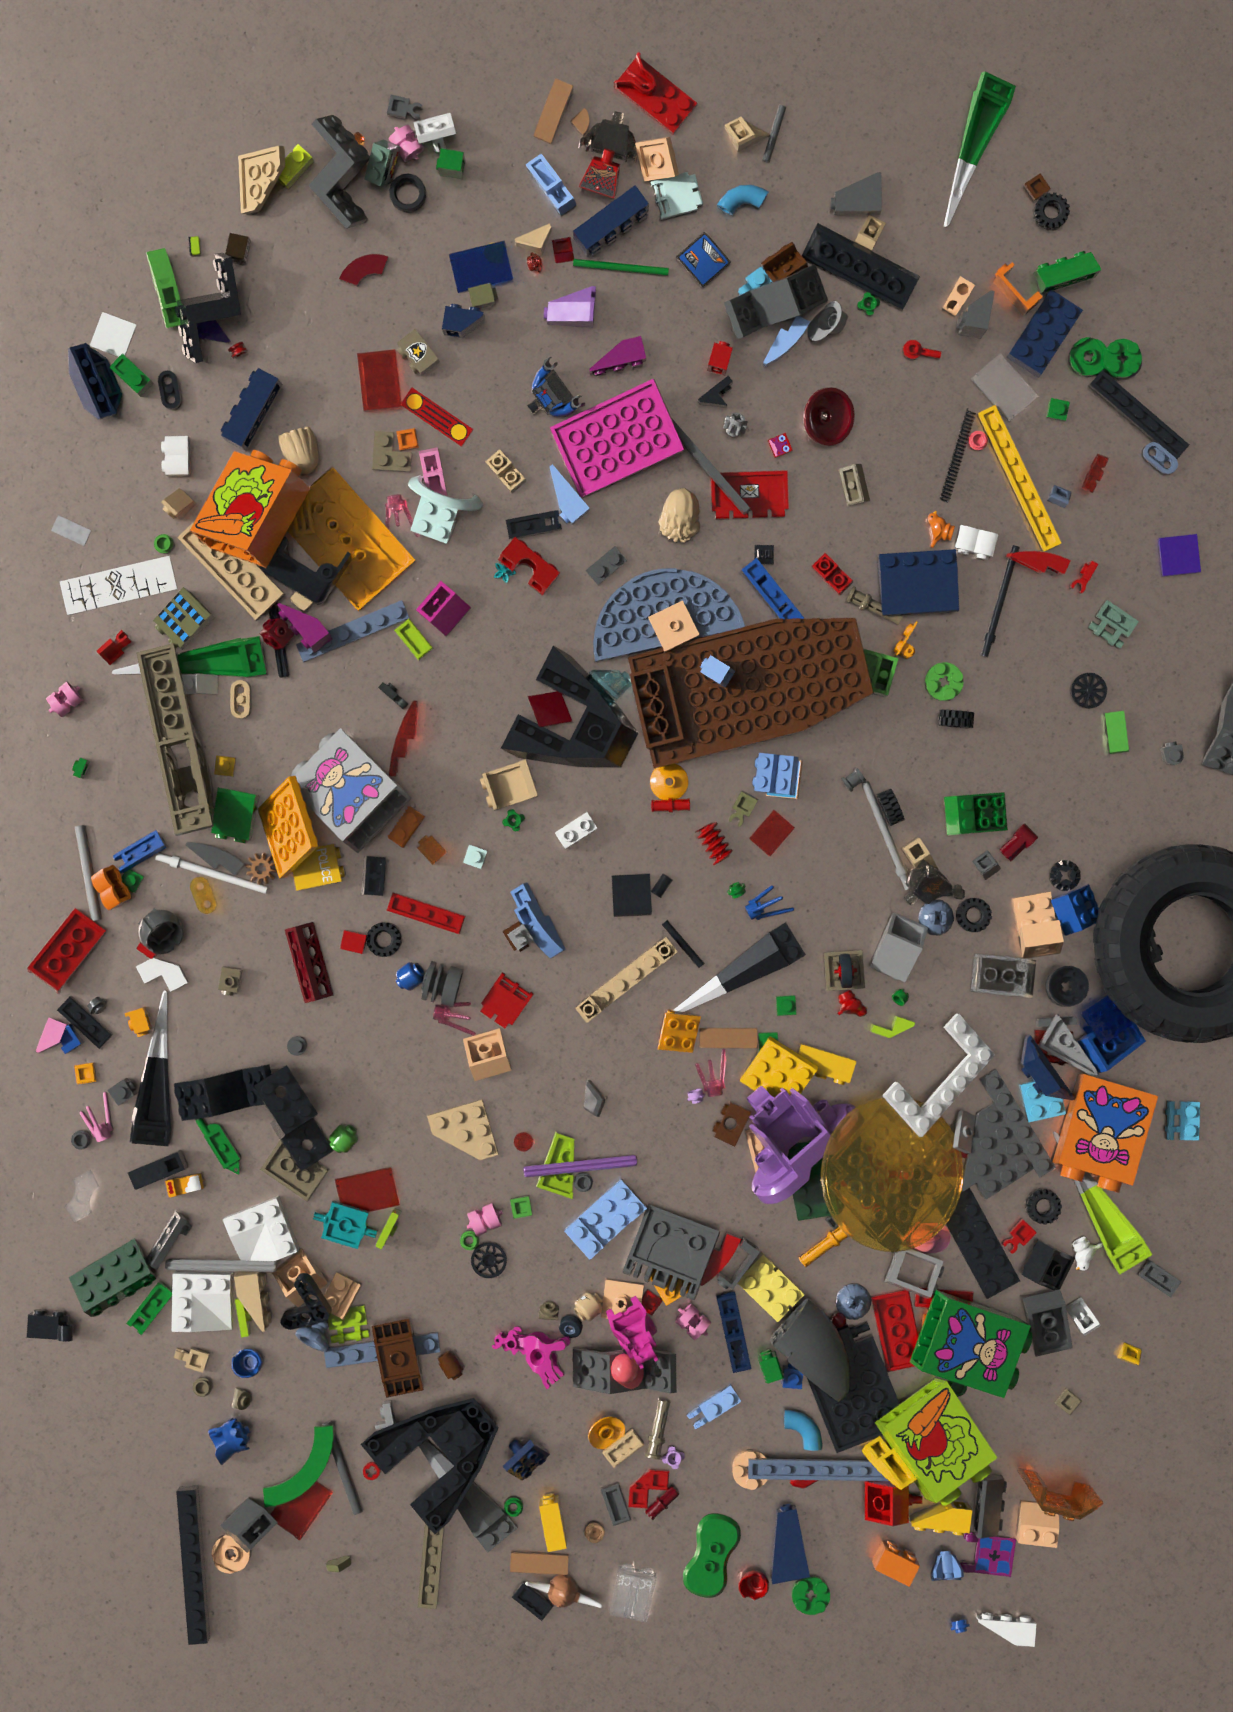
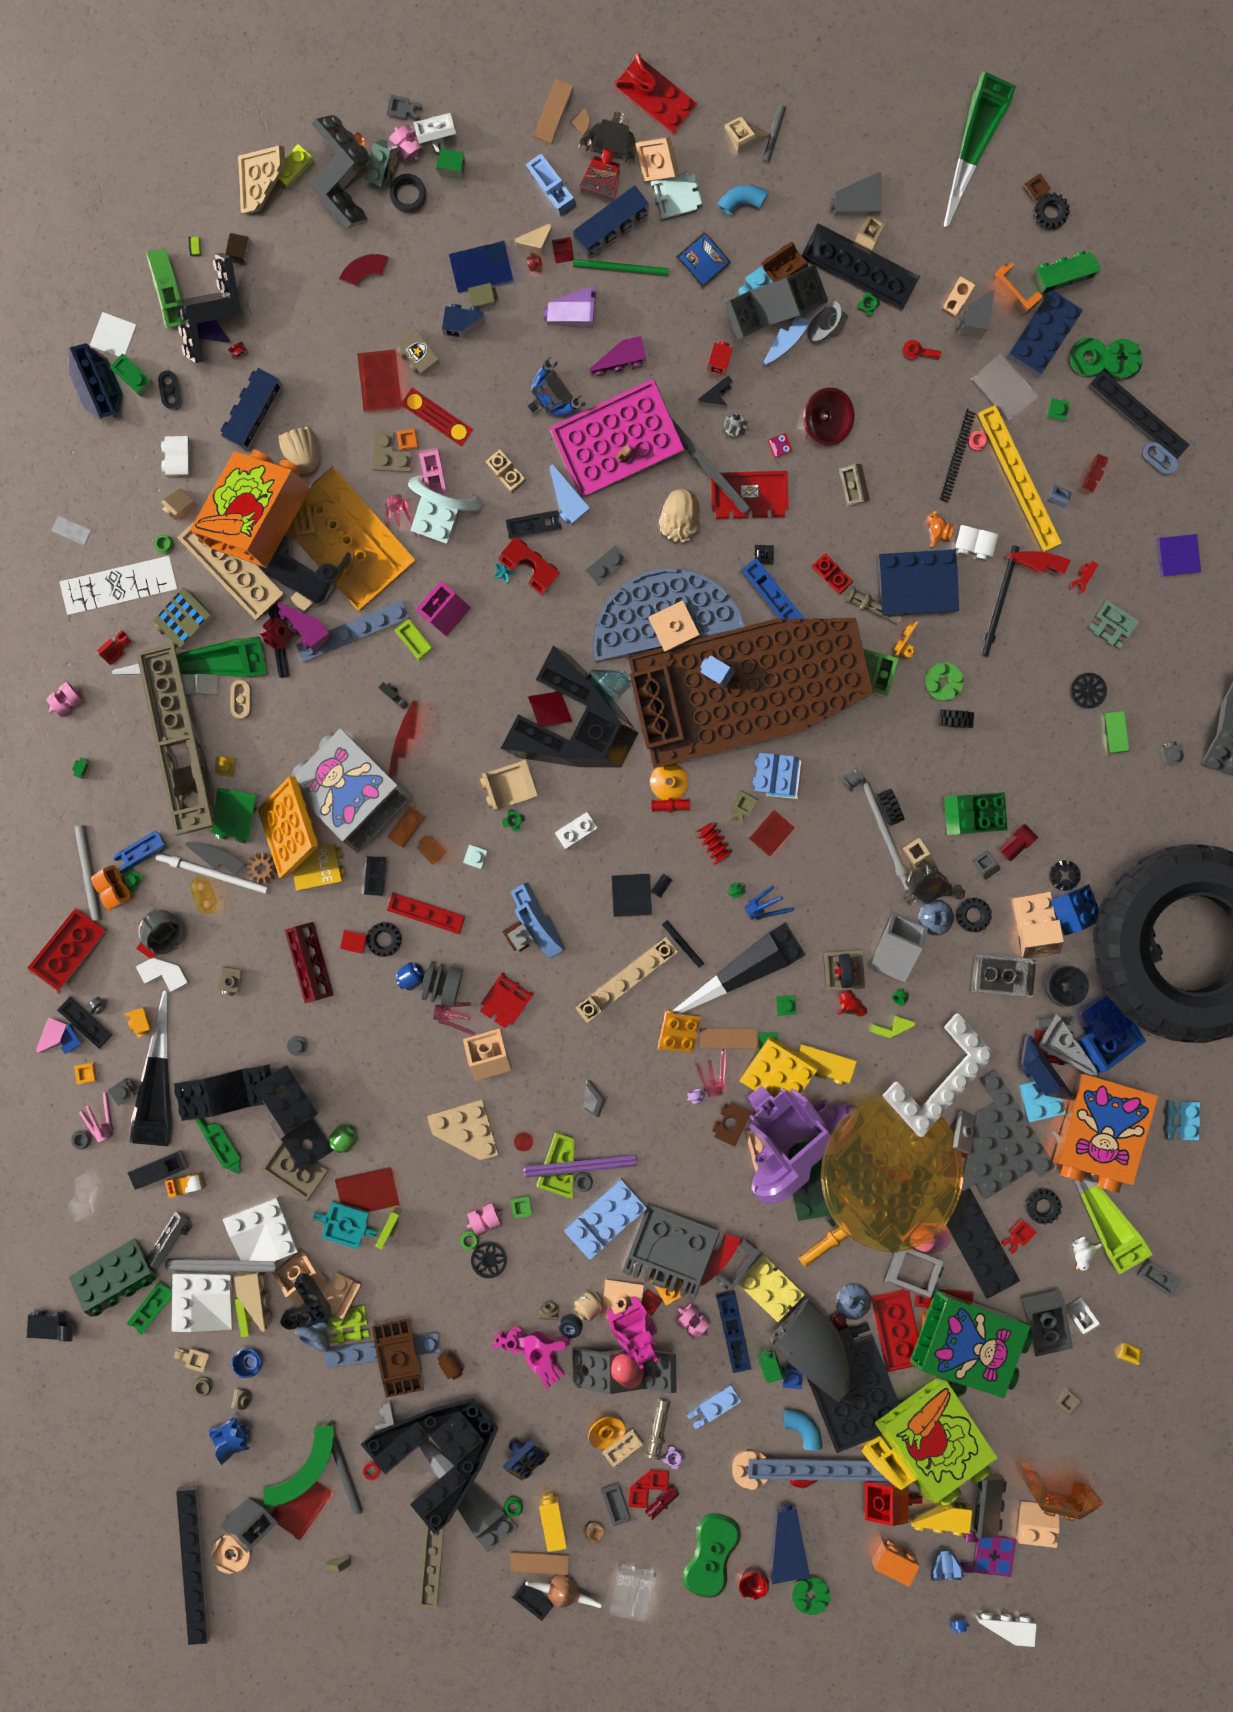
black slope [1021,1240,1075,1291] -> none
none -> medium nougat tile [615,445,634,463]

